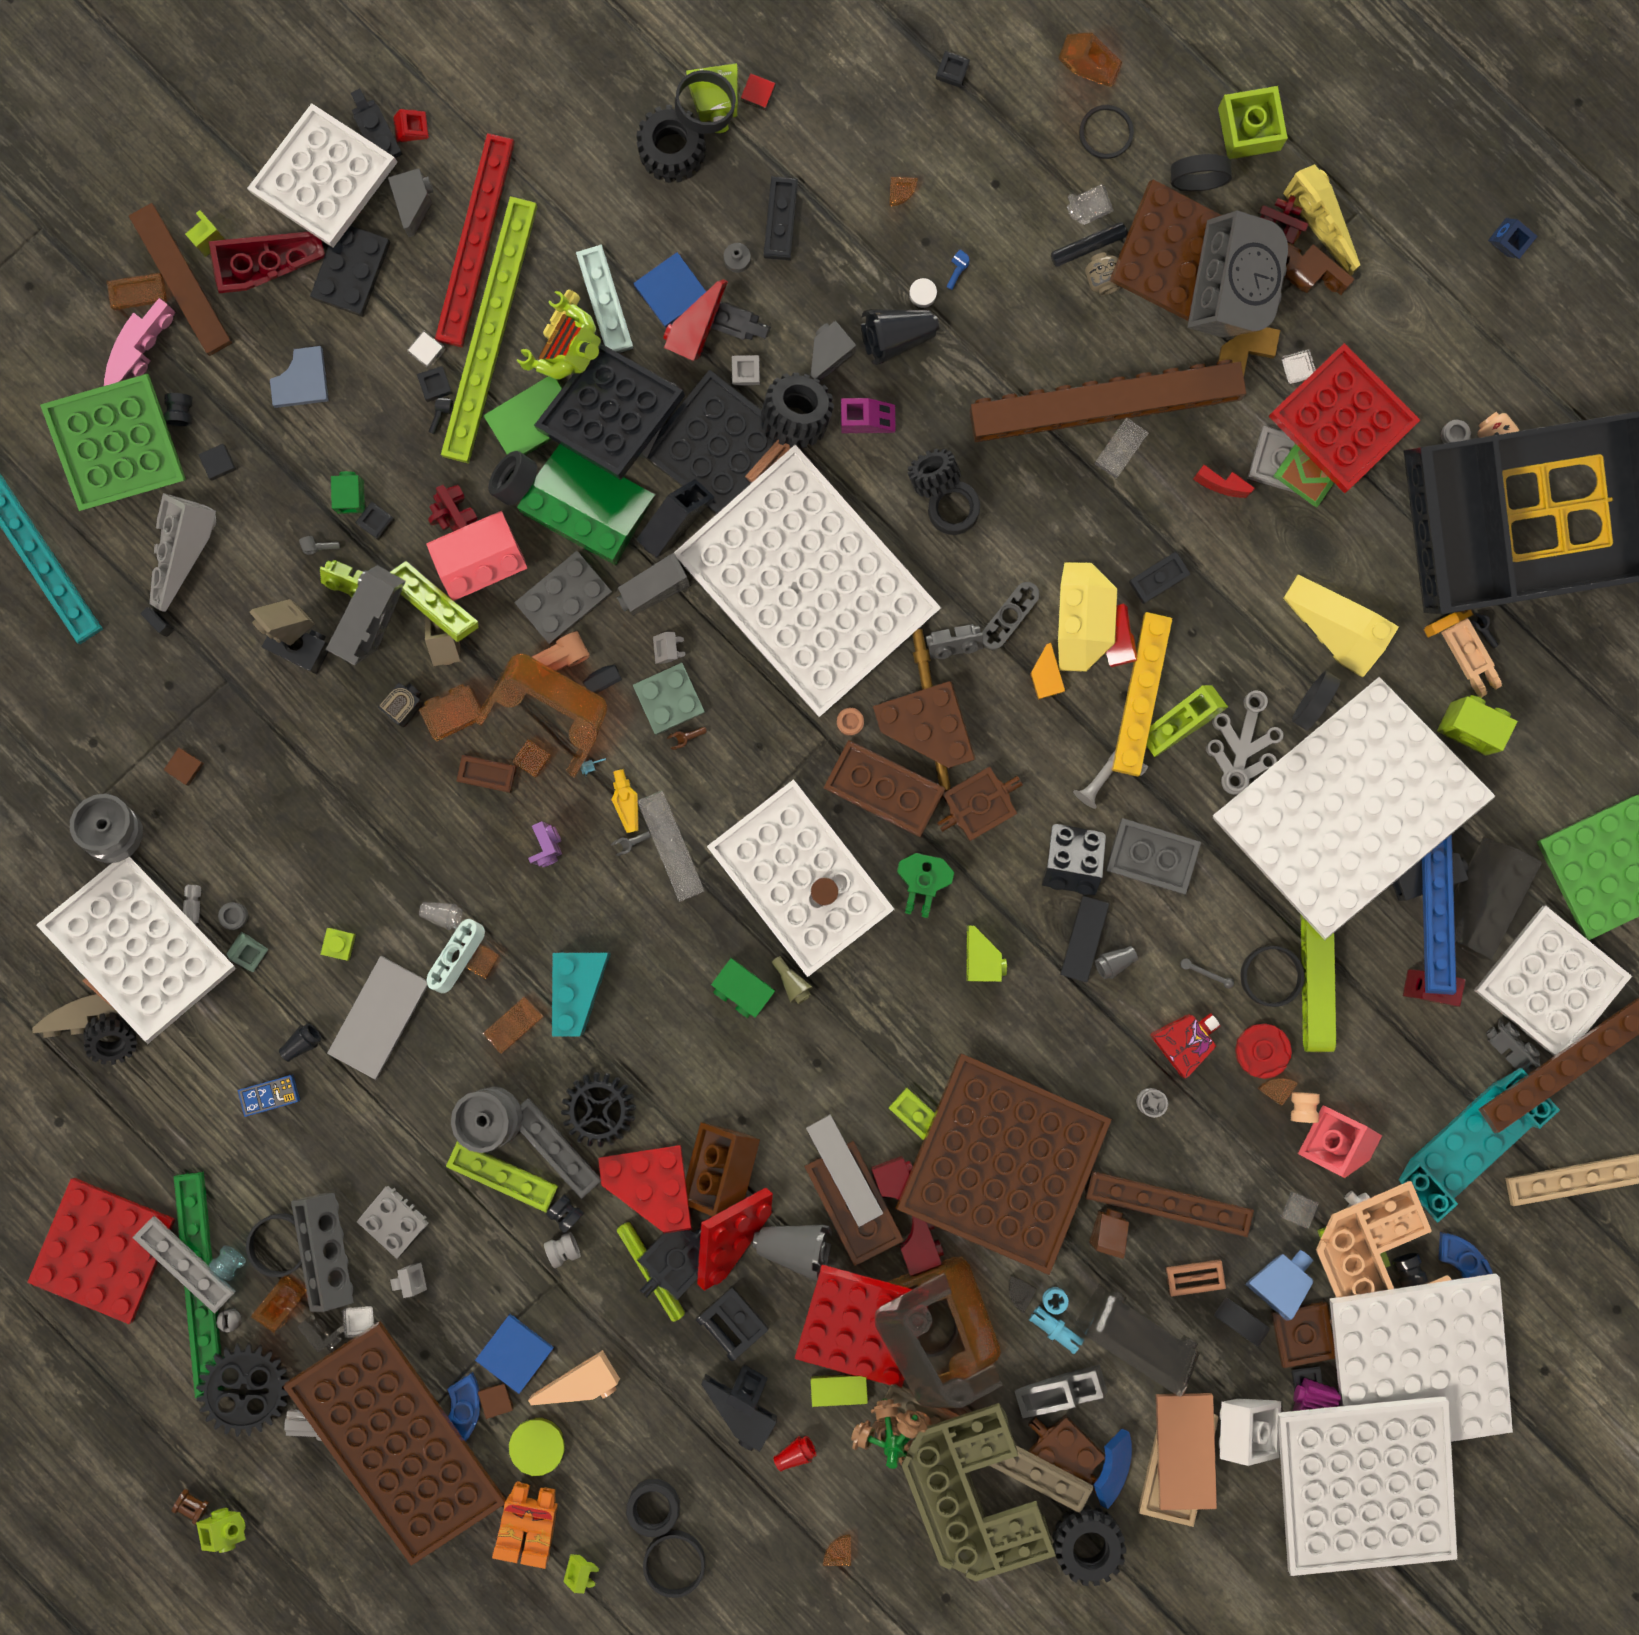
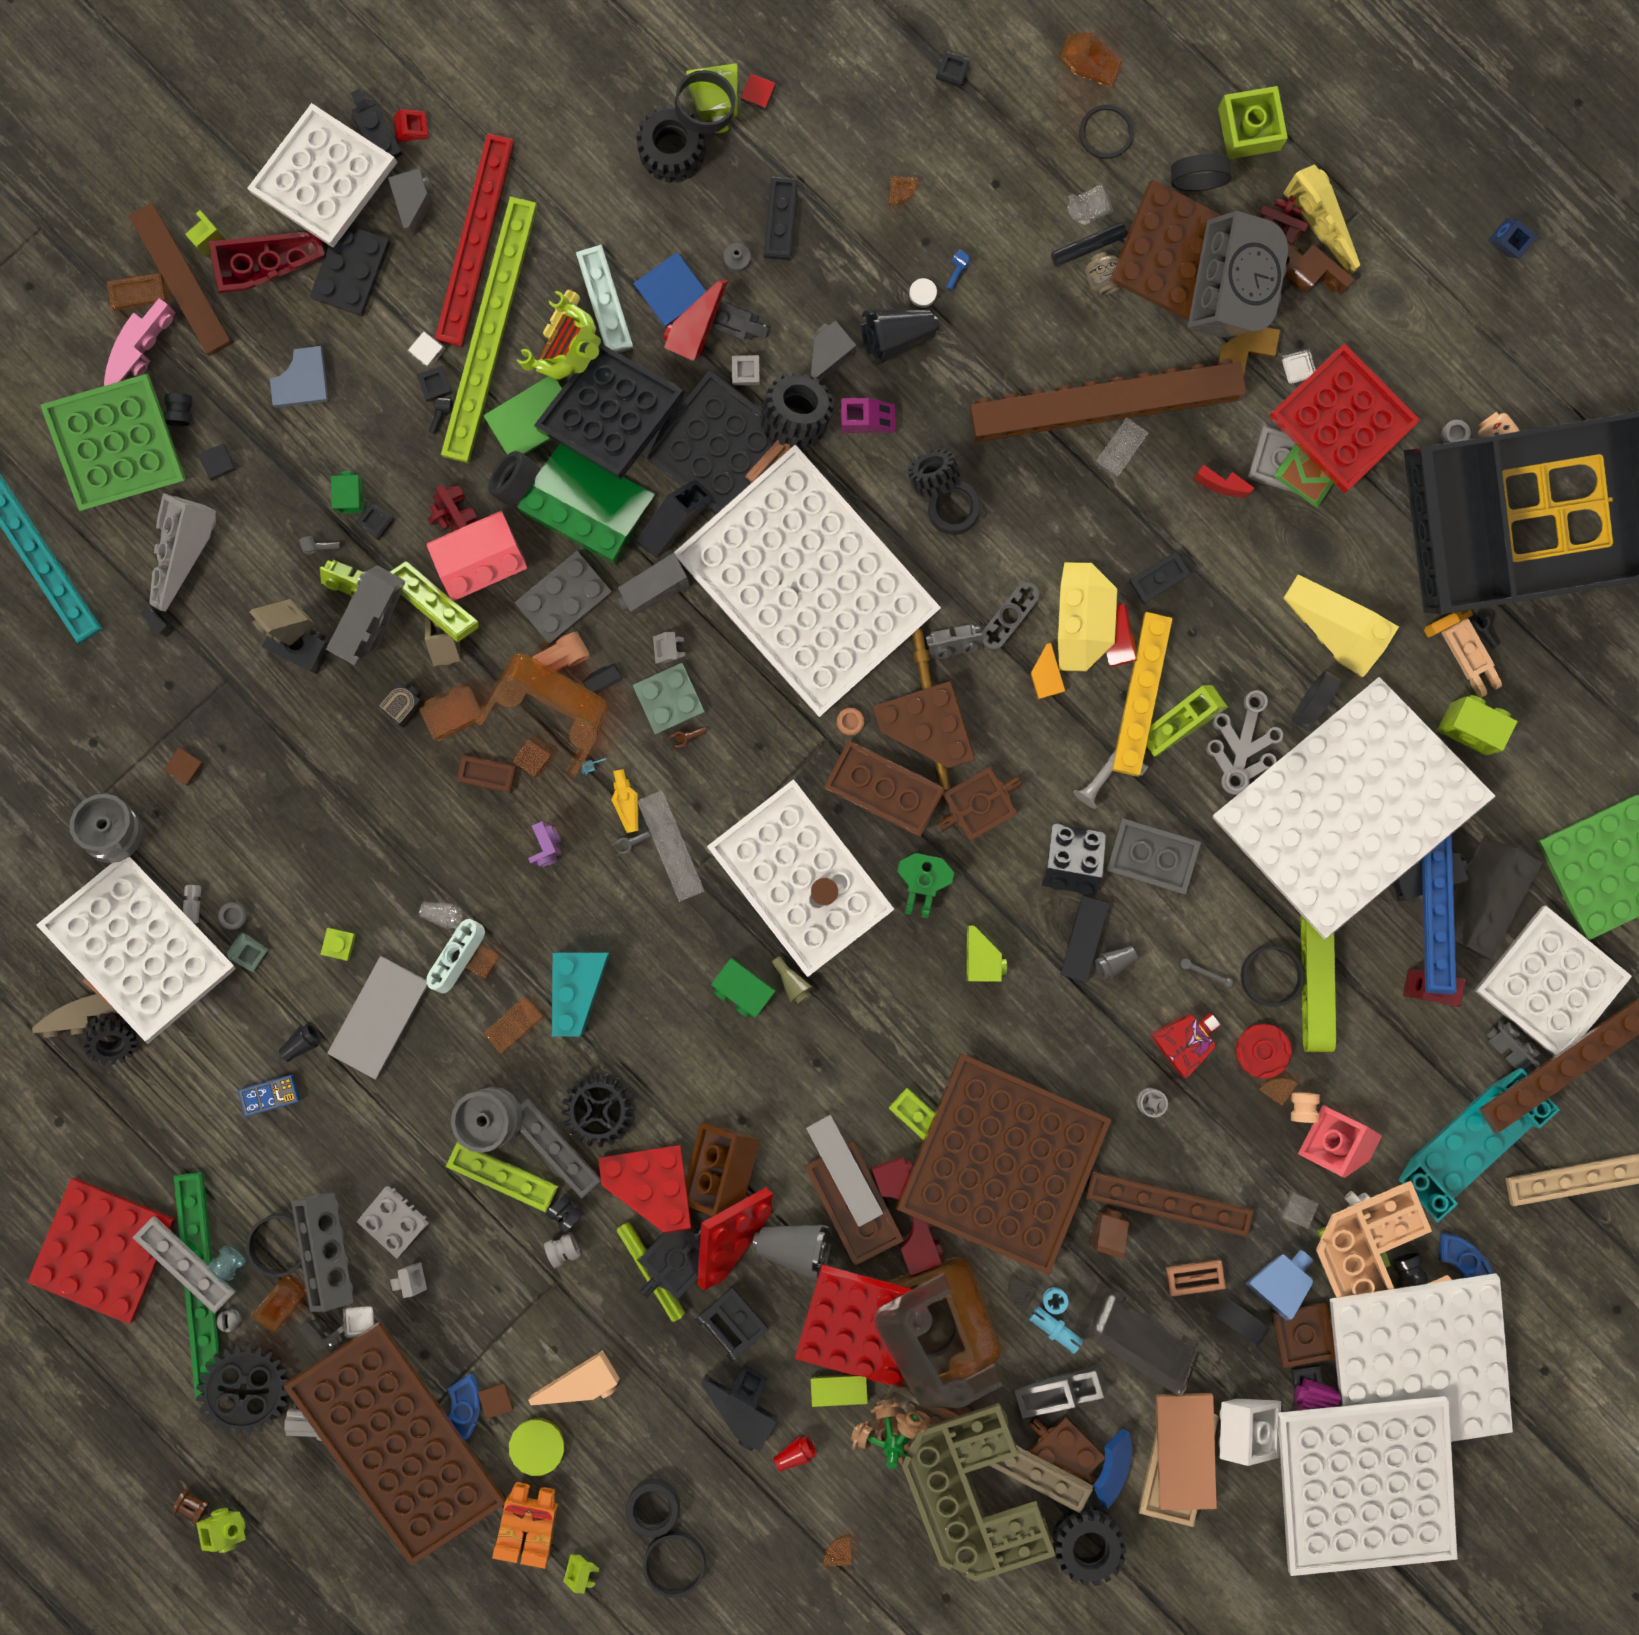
blue tile [475,1314,554,1394] -> none

